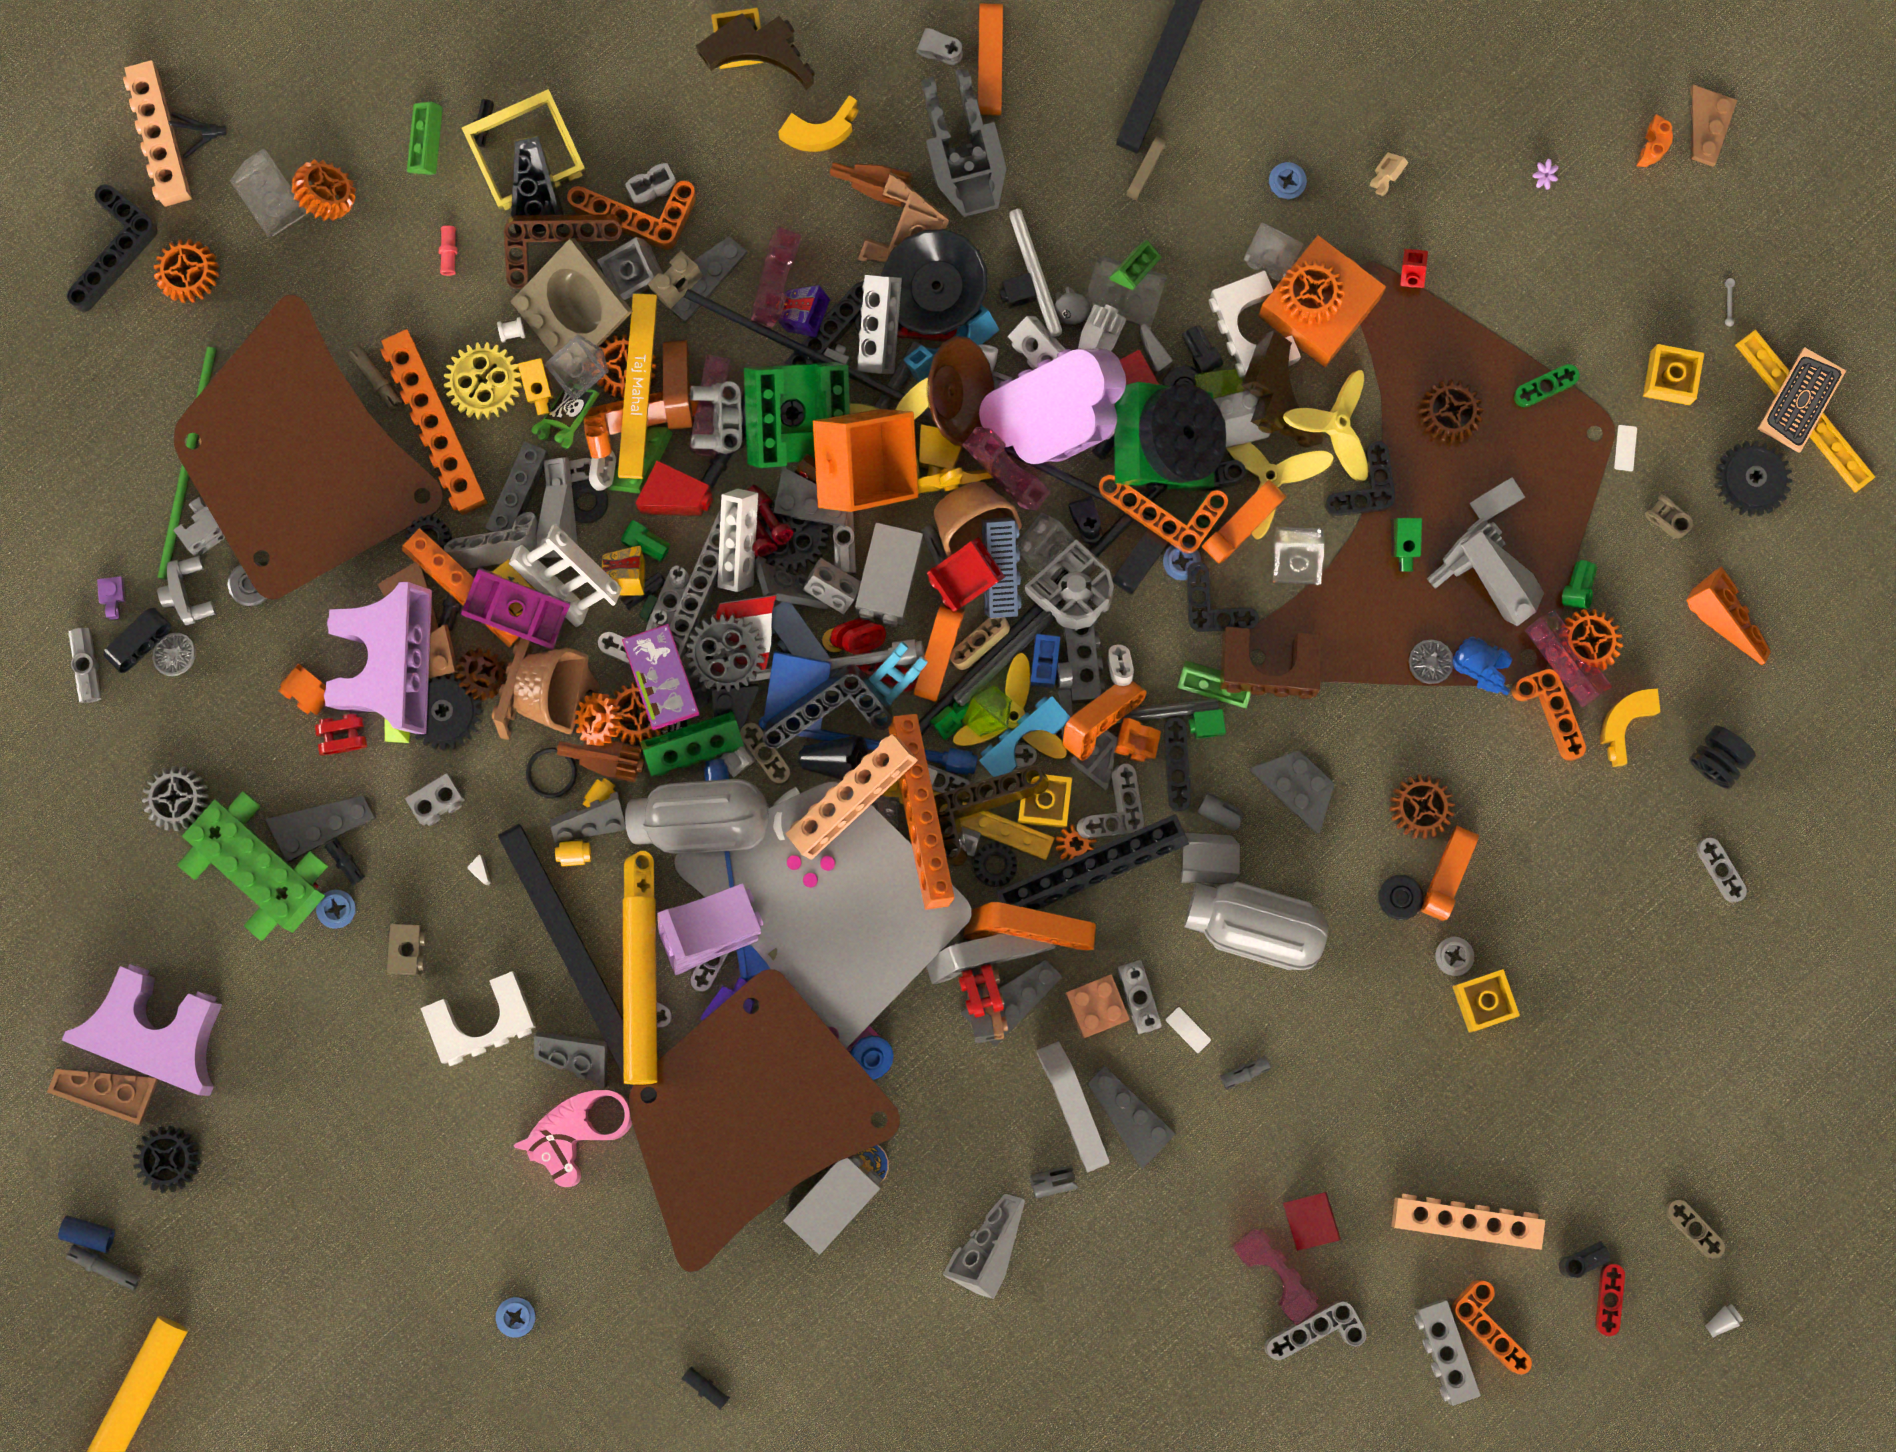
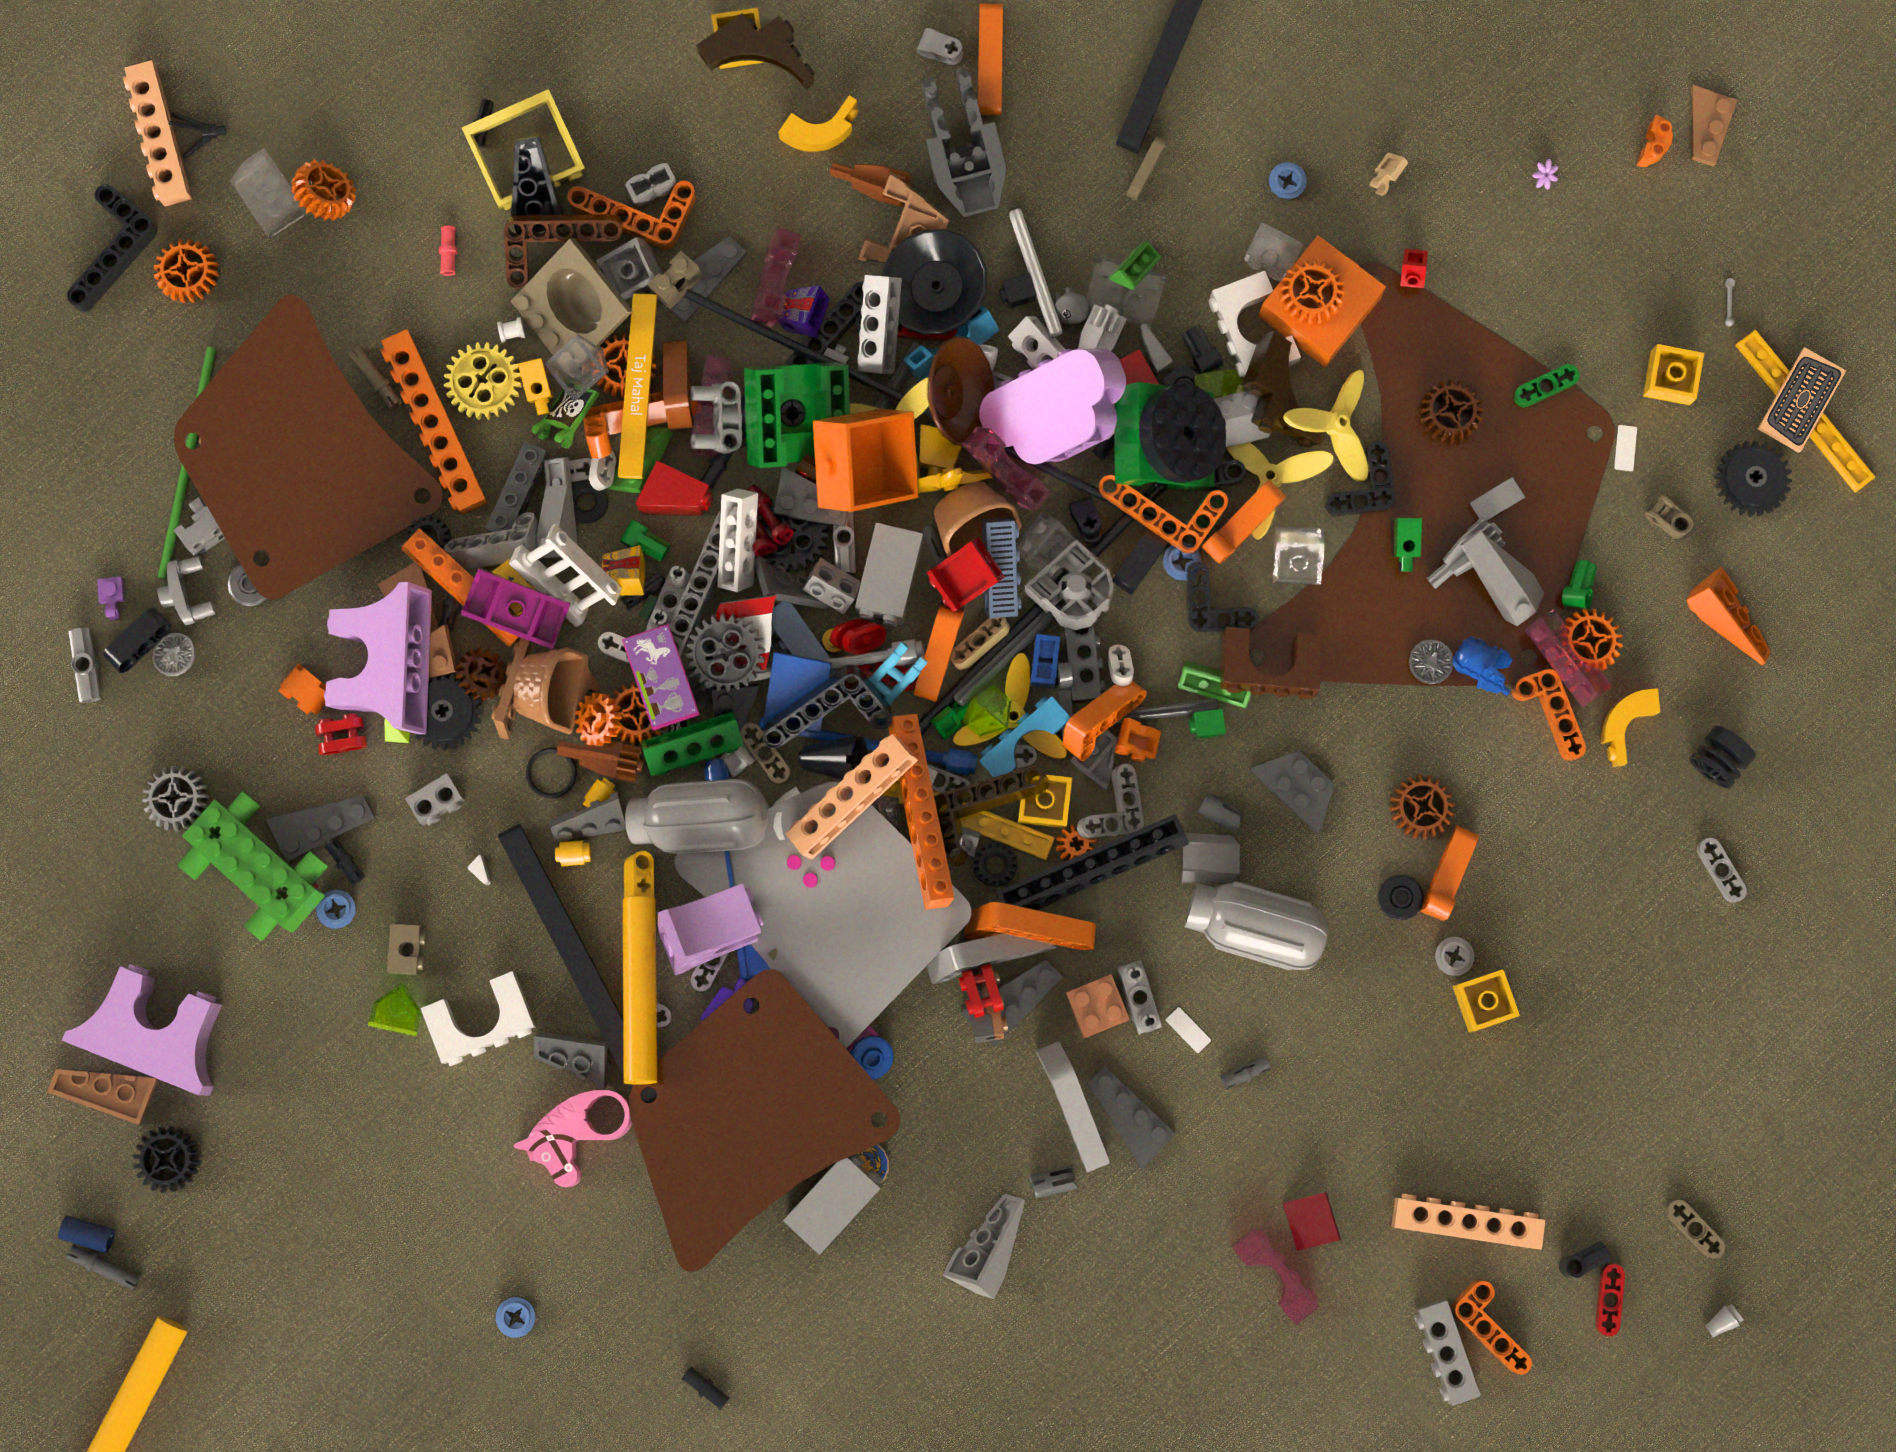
bright green slope [407,101,443,175] -> none
black beam [1164,718,1191,812] -> none
light grey beam [1265,1300,1366,1360] -> none
none -> clear neon green slope [368,984,422,1037]

